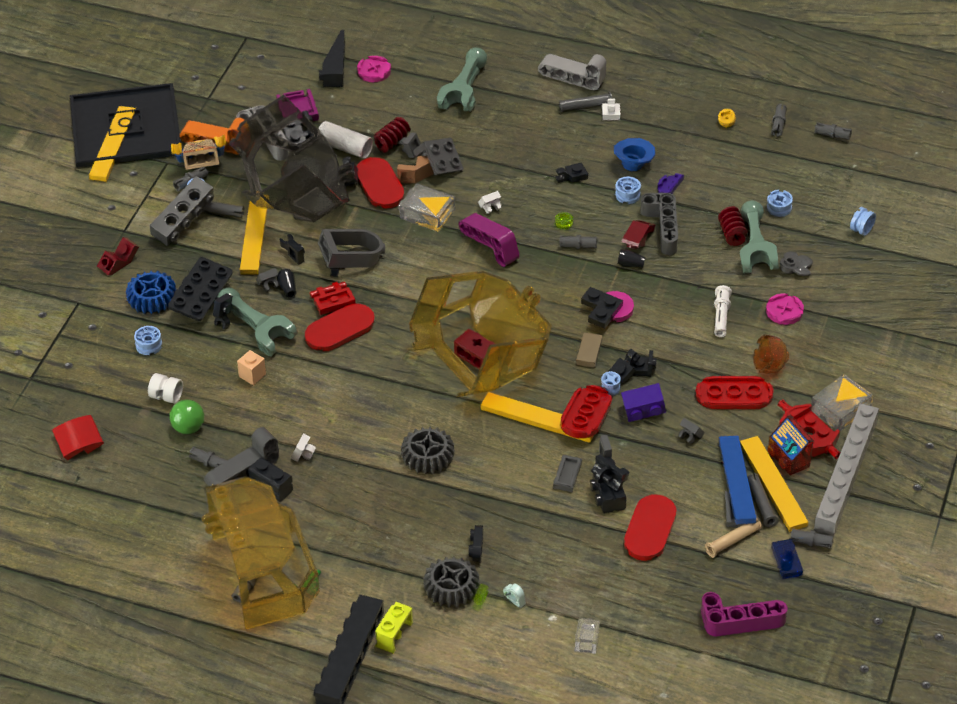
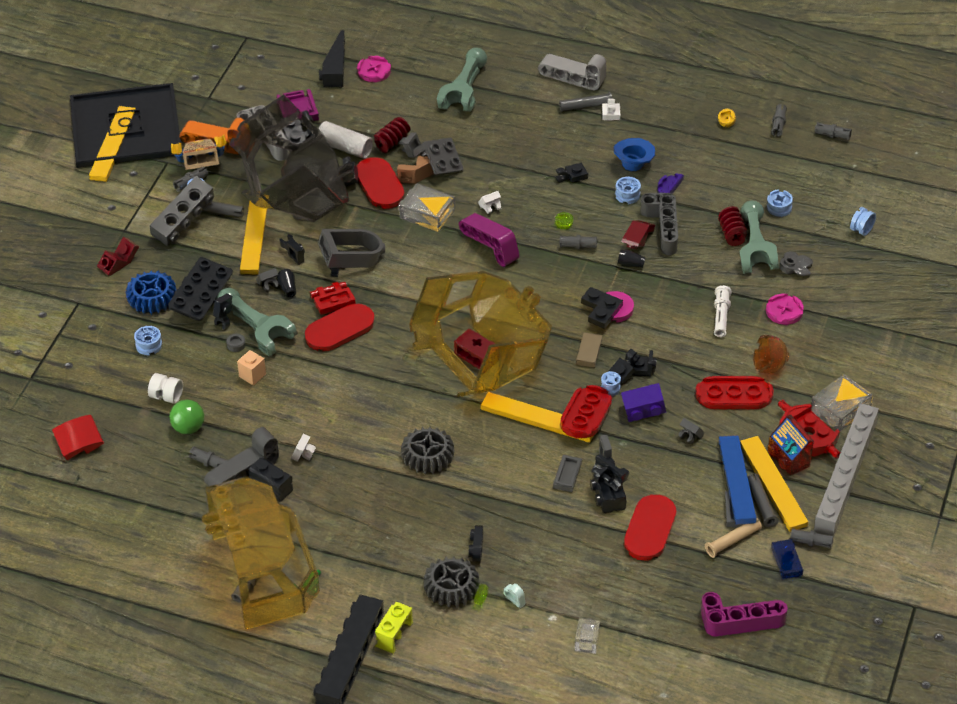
none -> dark grey tile [226,334,246,352]

